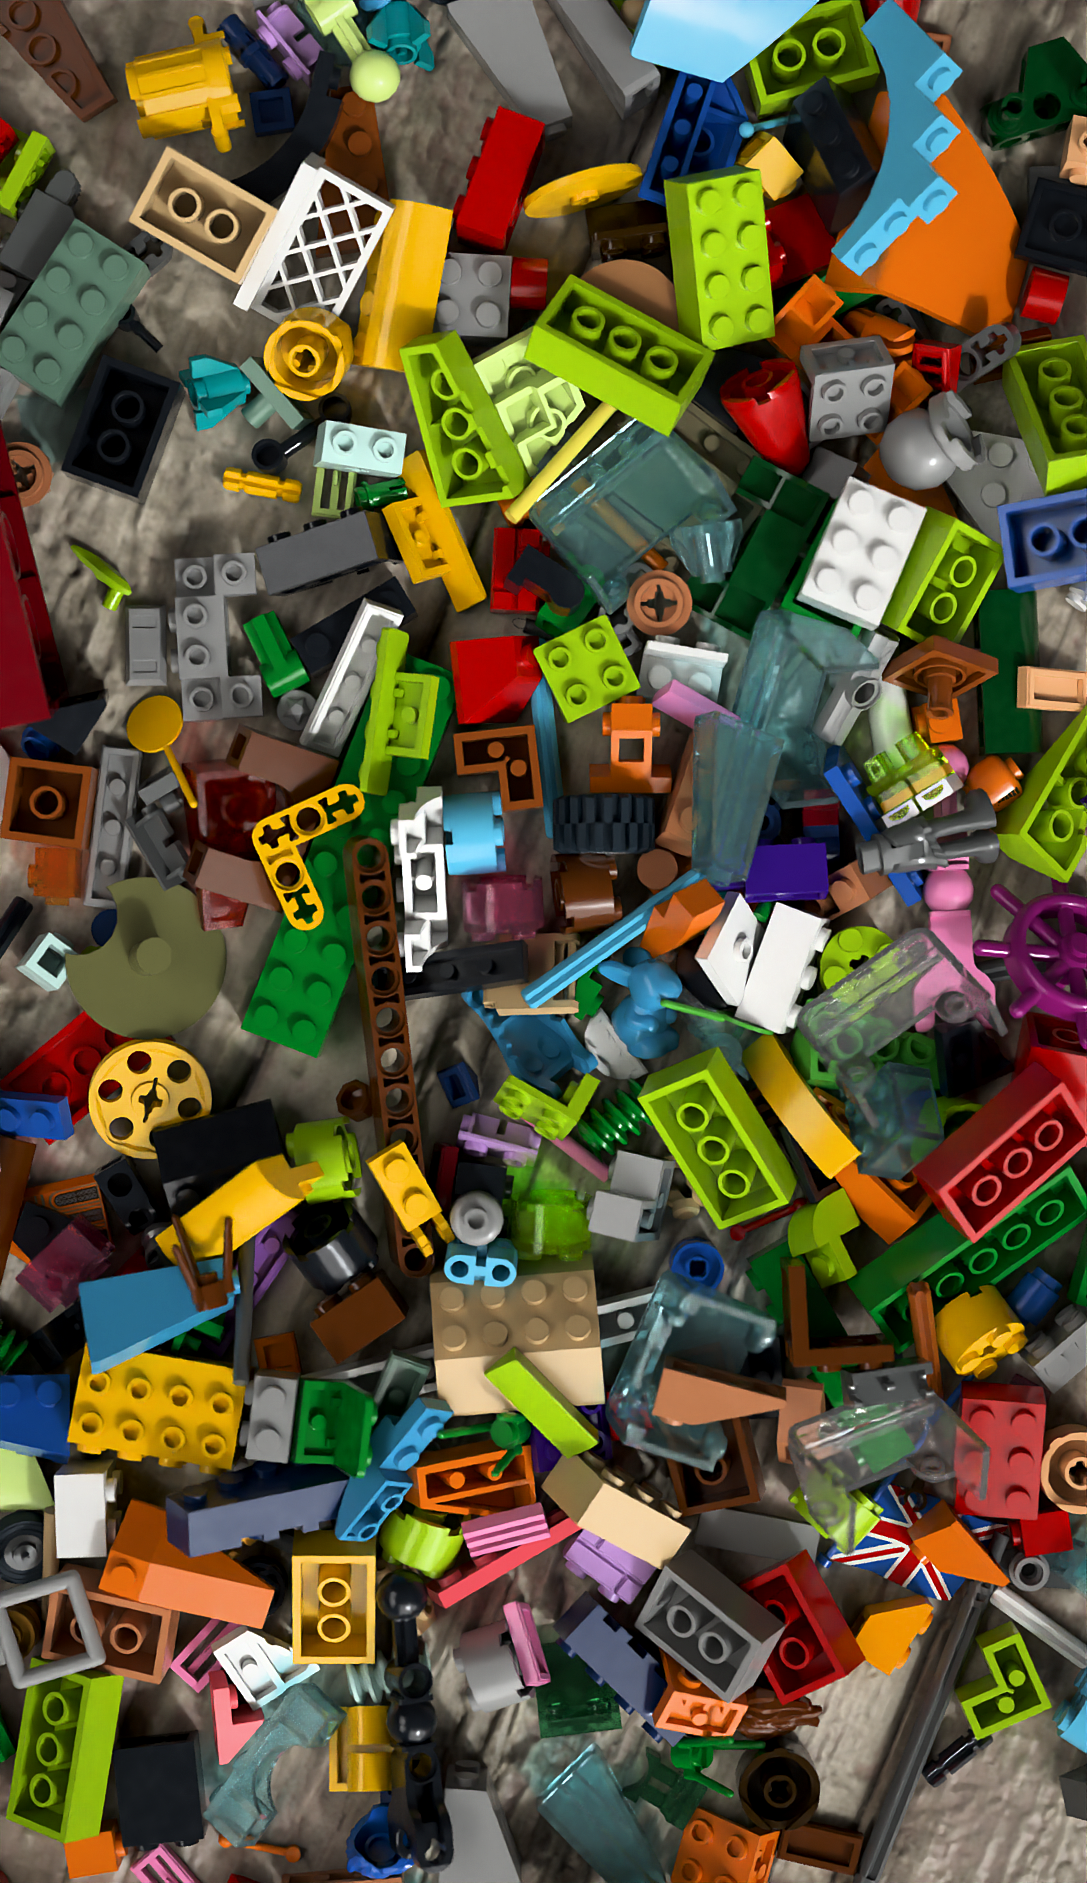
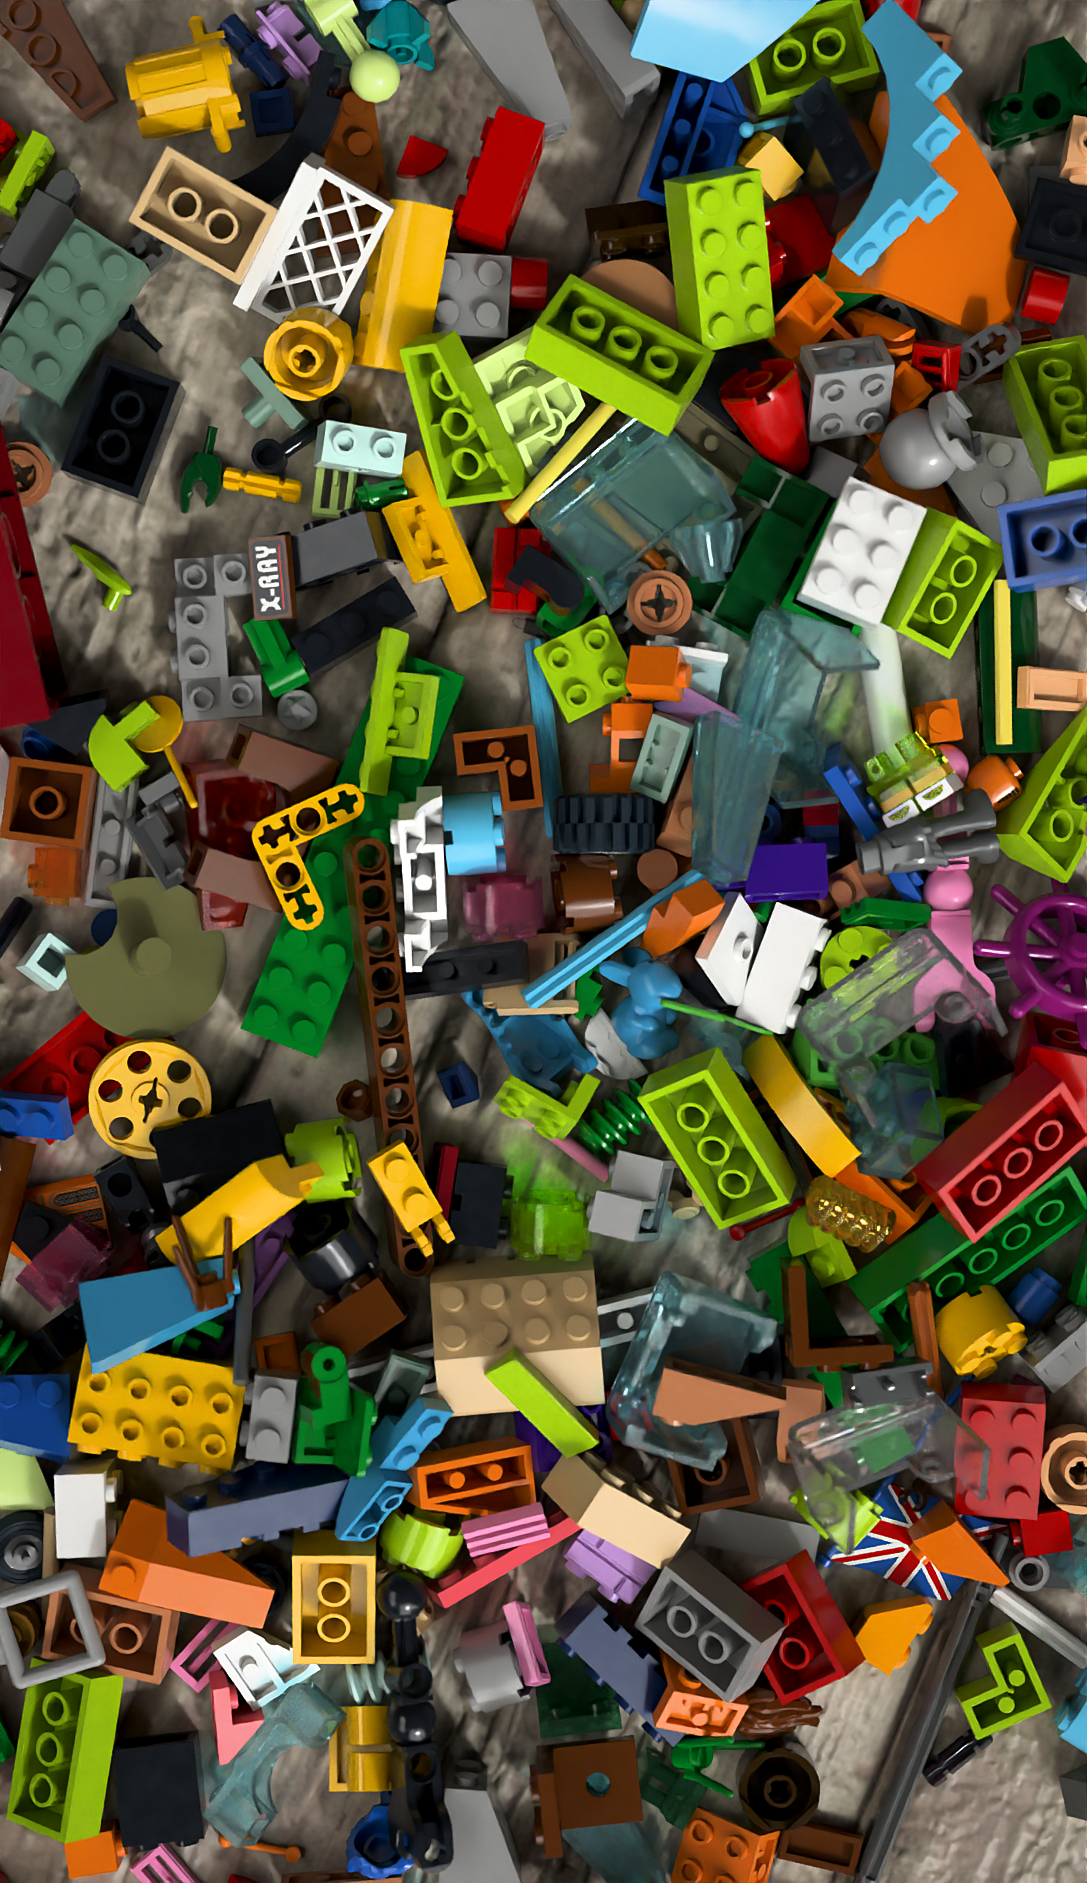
light grey tile [125,604,167,686] -> none
teal brick [179,354,251,431] -> none
white tile [299,598,404,757] -> none
green plant [437,1412,531,1477] -> none
medium azure piece [444,1236,518,1287] -> none
red slope [449,635,543,724] -> none
light grey head [450,1190,504,1246] -> none
lavender hinge [455,1112,542,1168] -> none
yellow piece [523,163,643,218] -> none
blue wheel [668,1236,725,1295] -> none
light grey piece [812,625,900,746] -> none
dark orange plate [882,635,998,720] -> none
none -> lime brick [88,701,161,793]
none -> dark green hand [179,426,223,514]
none -> tile [247,535,298,621]
none -> green leg [299,1341,353,1427]
none -> red tile [396,135,449,179]
none -> reddish brown bracket [529,1735,643,1858]
none -> orange brick [625,645,692,702]
none -> sand green tile [629,710,695,803]
none -> clear yellow piece [805,1175,897,1253]
none -> green tile [840,897,932,932]
none -> light yellow bar [993,580,1012,745]

